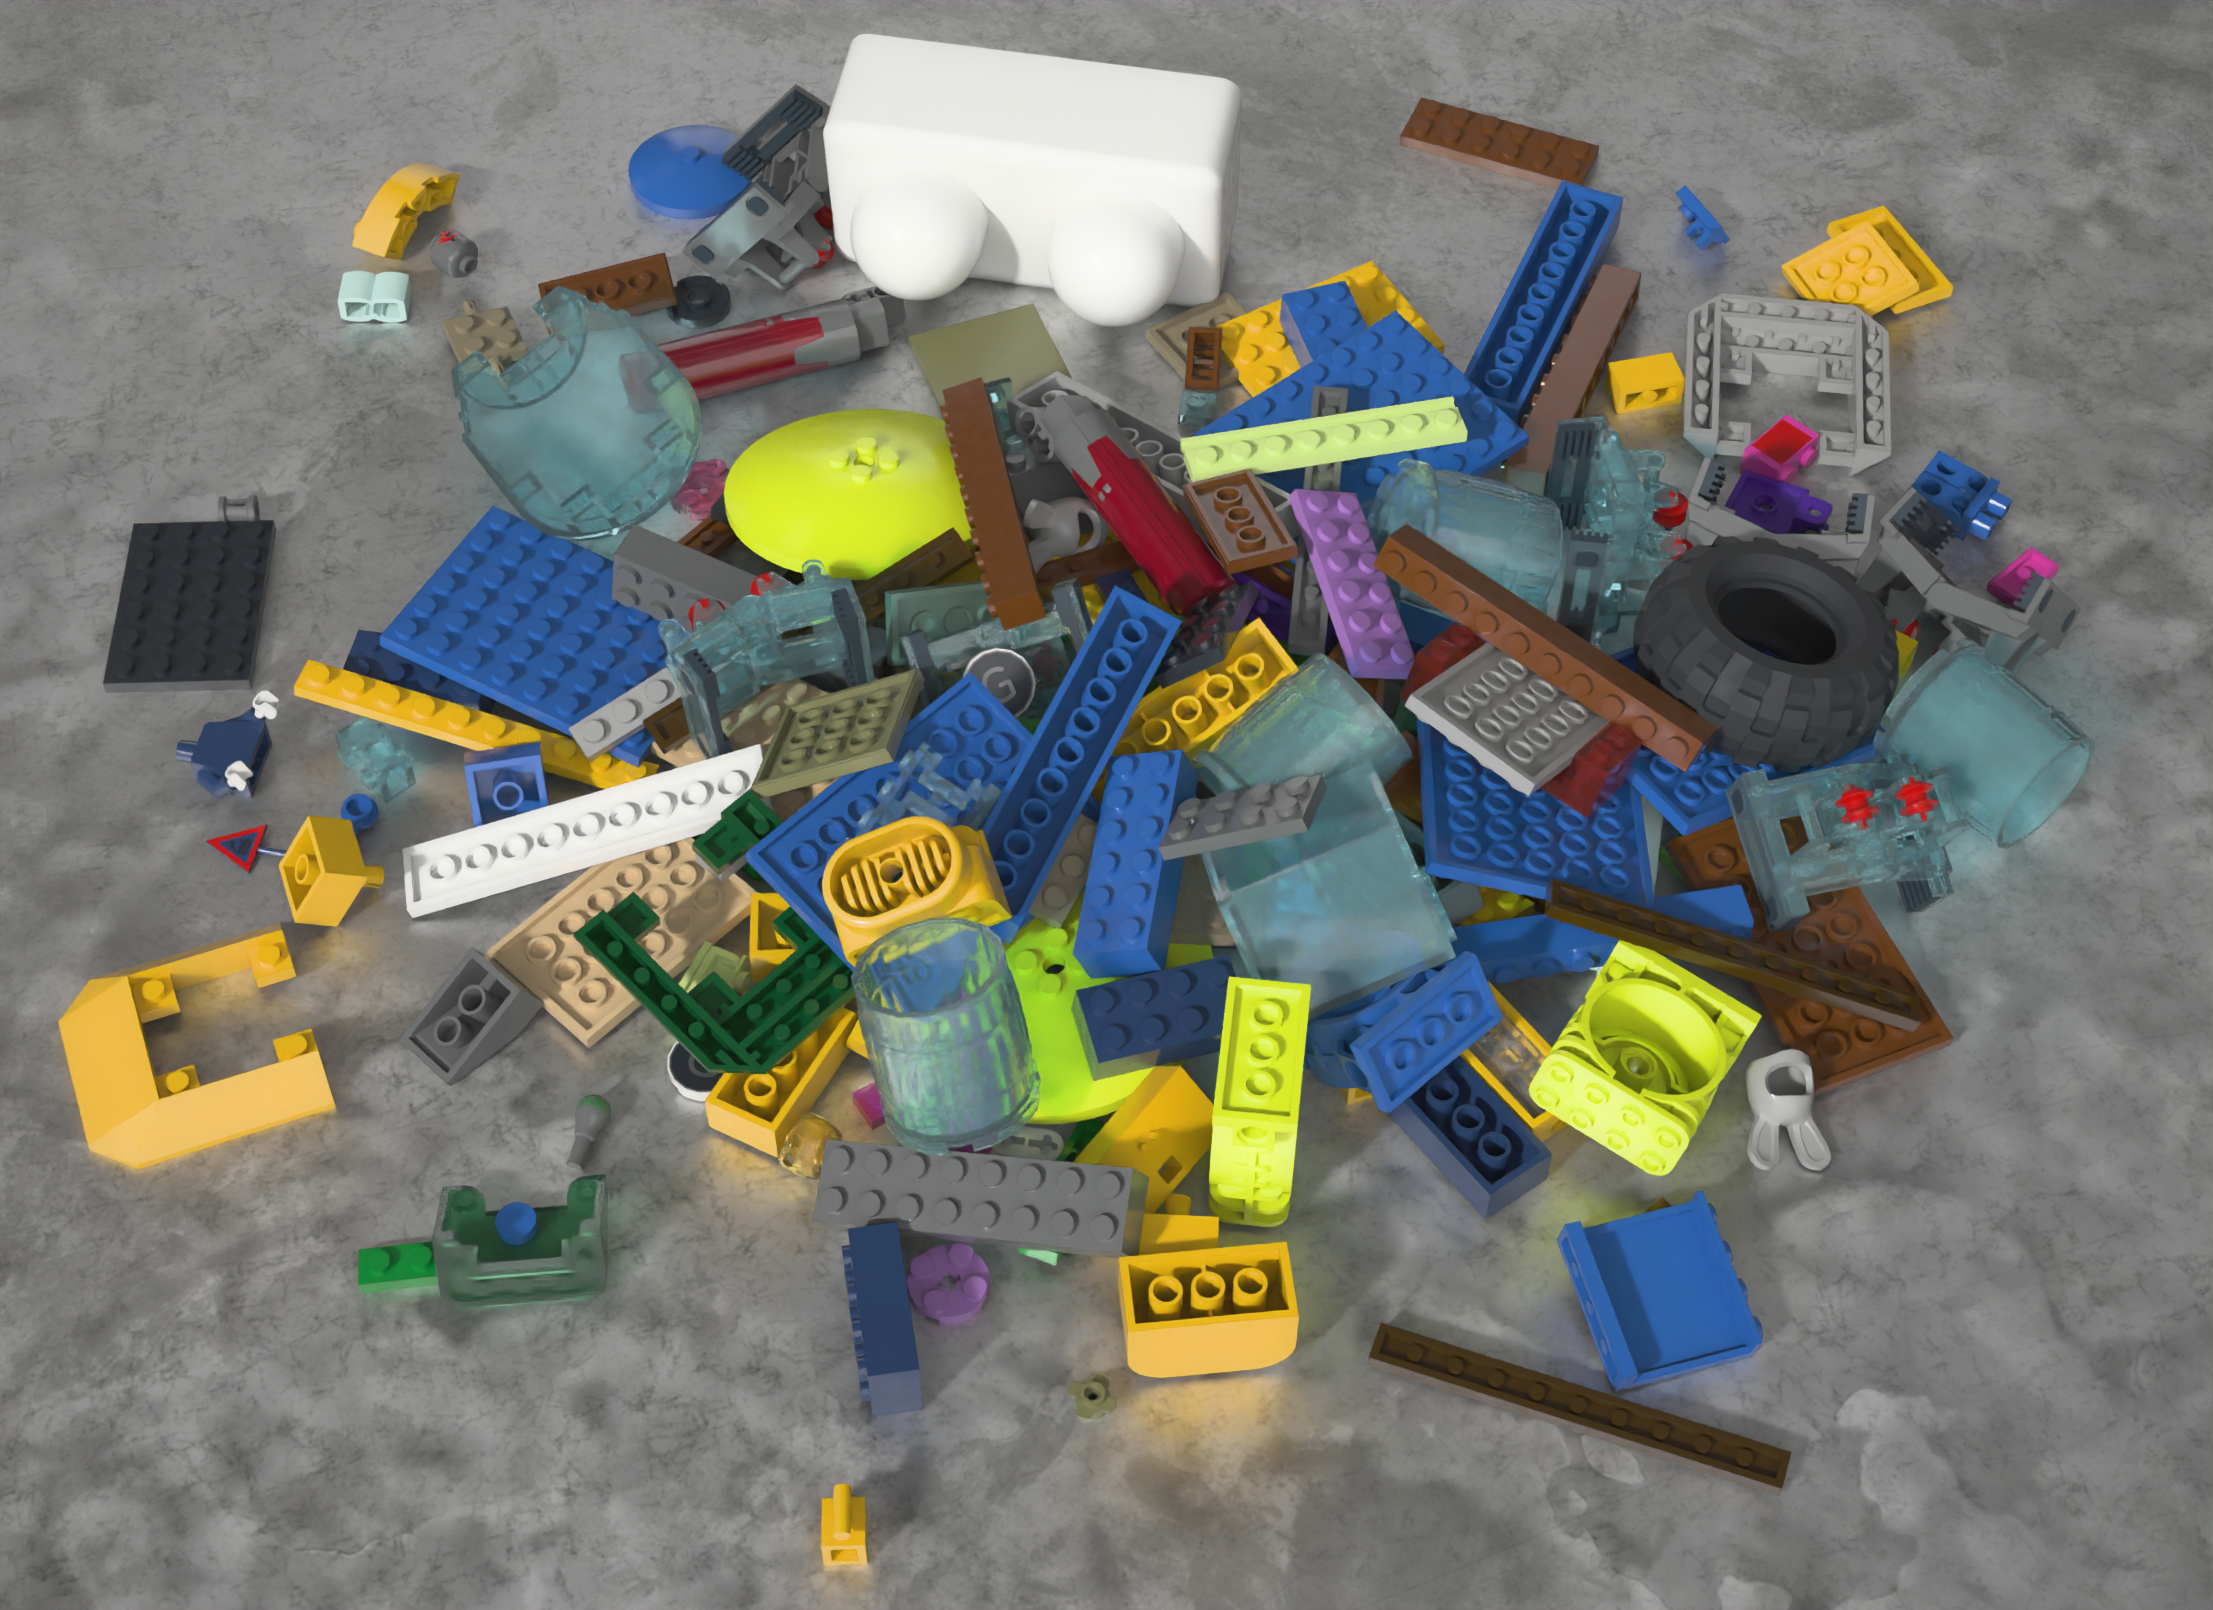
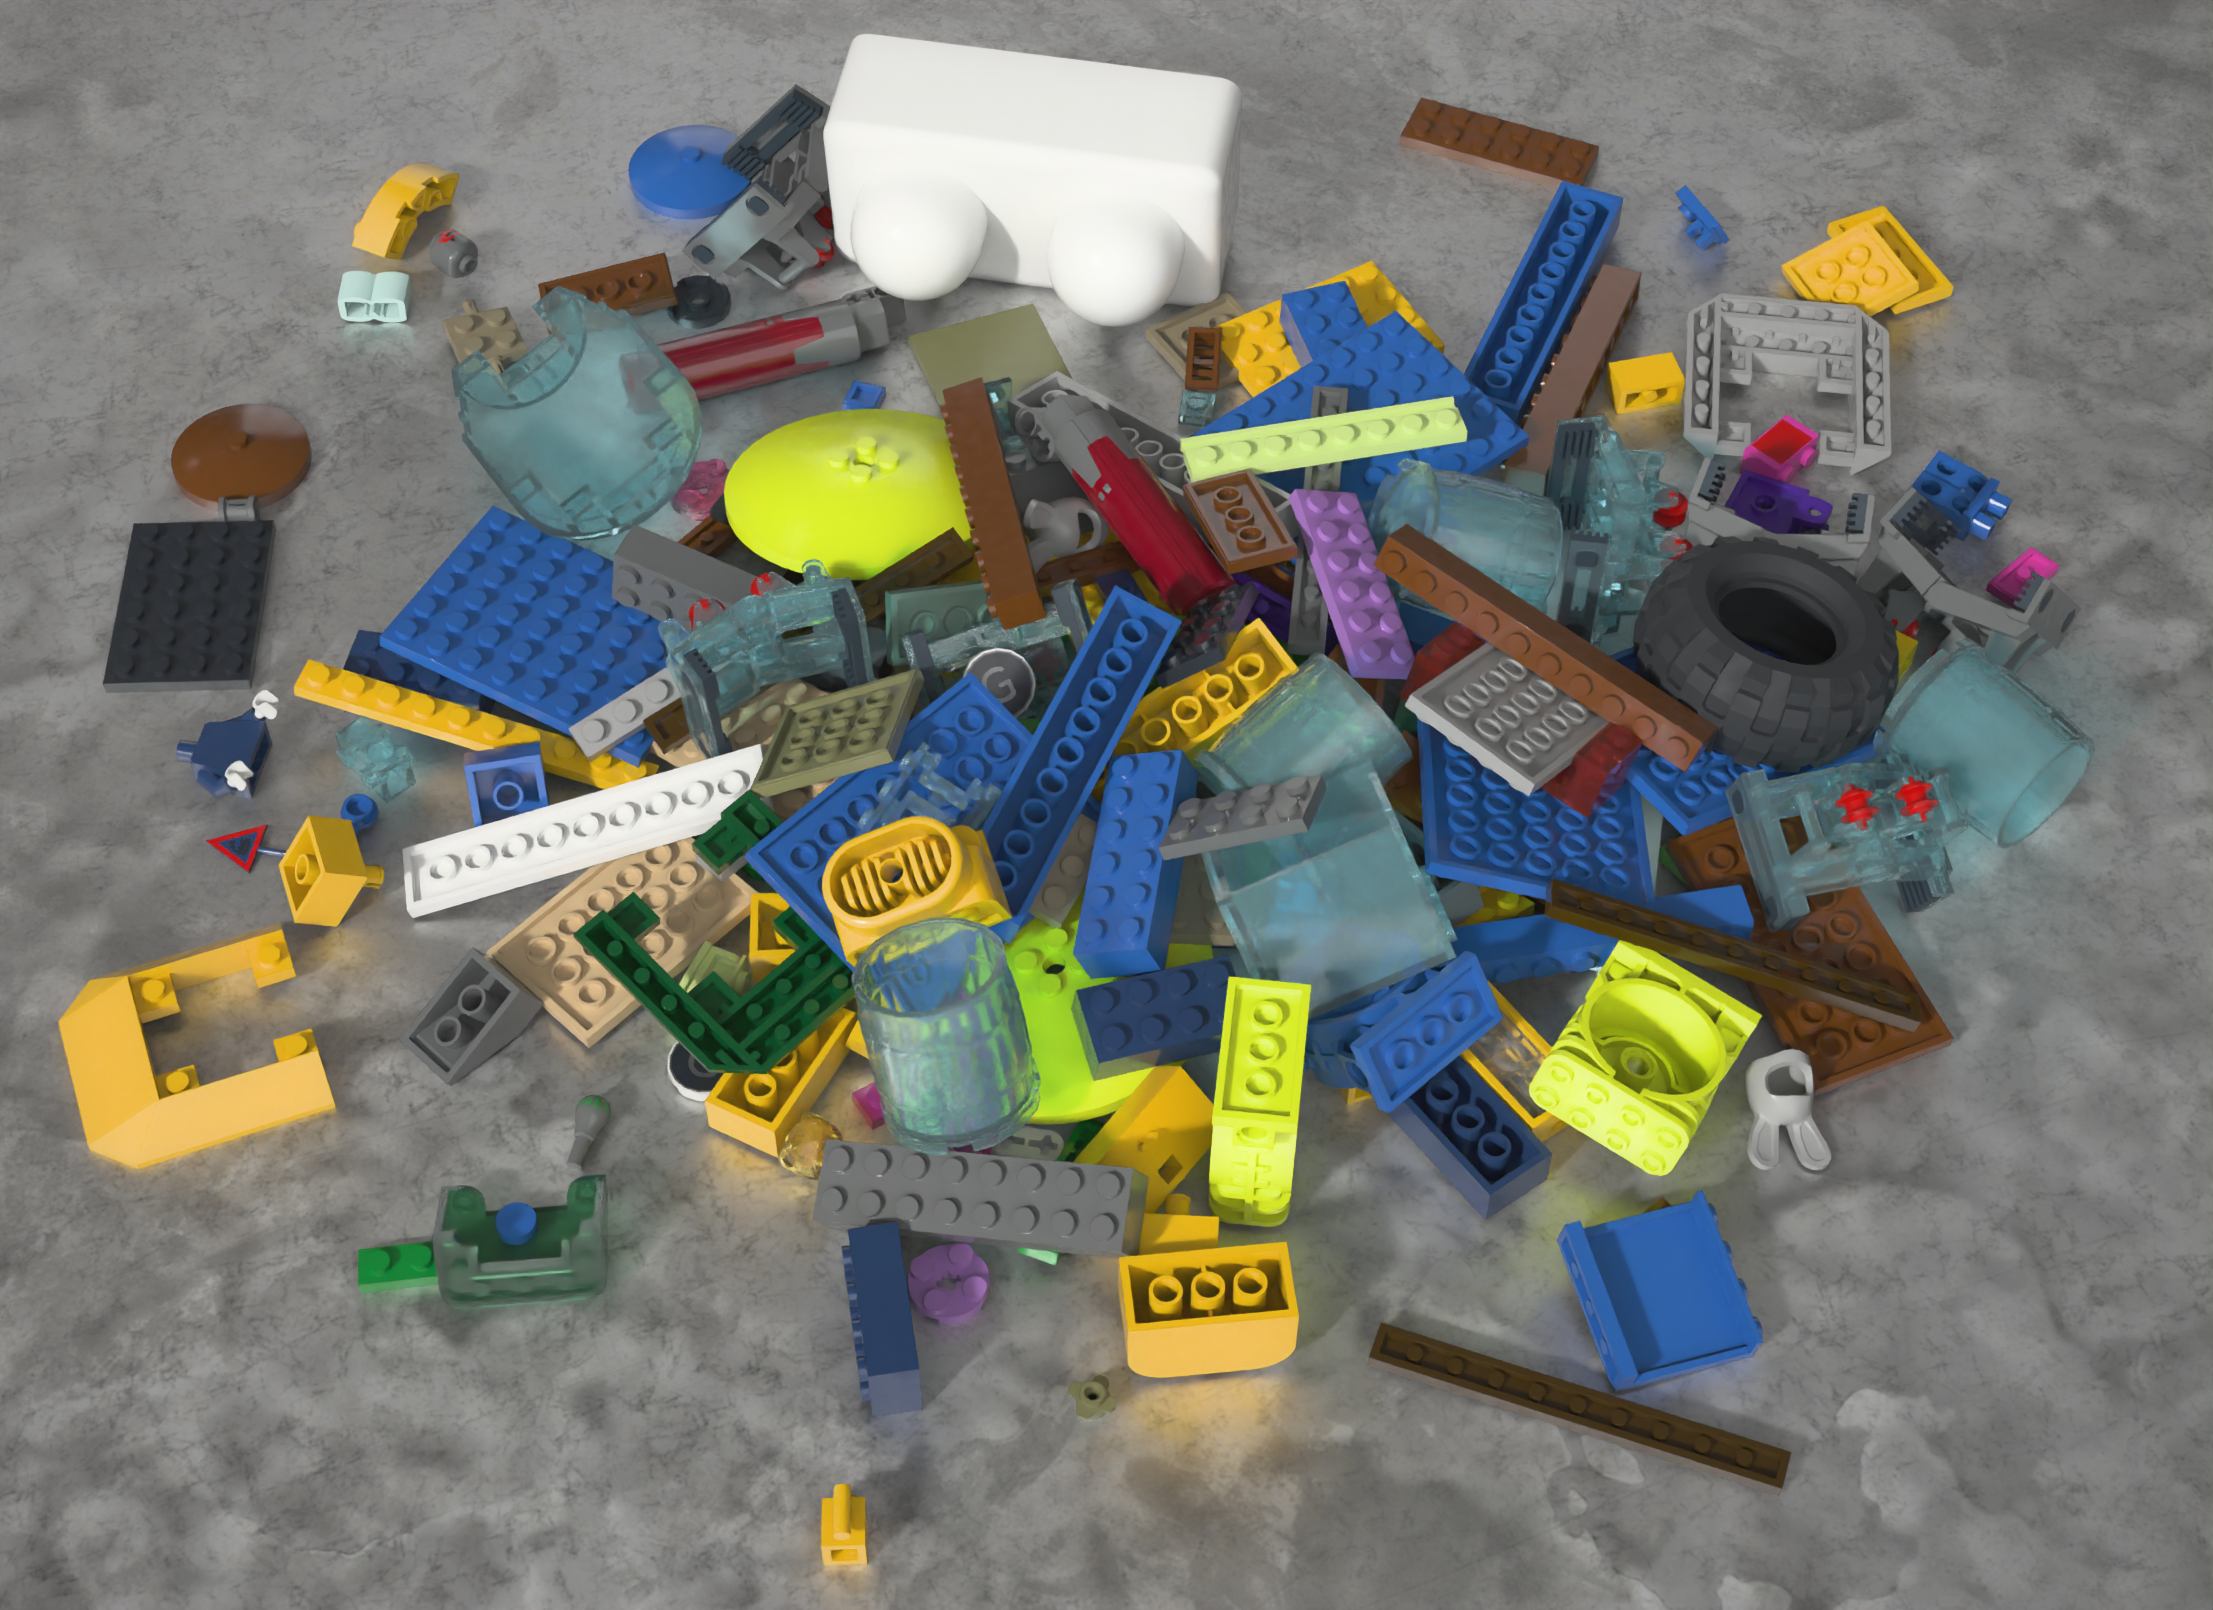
none -> reddish brown dish [171,404,312,511]
none -> blue tile [843,380,886,410]

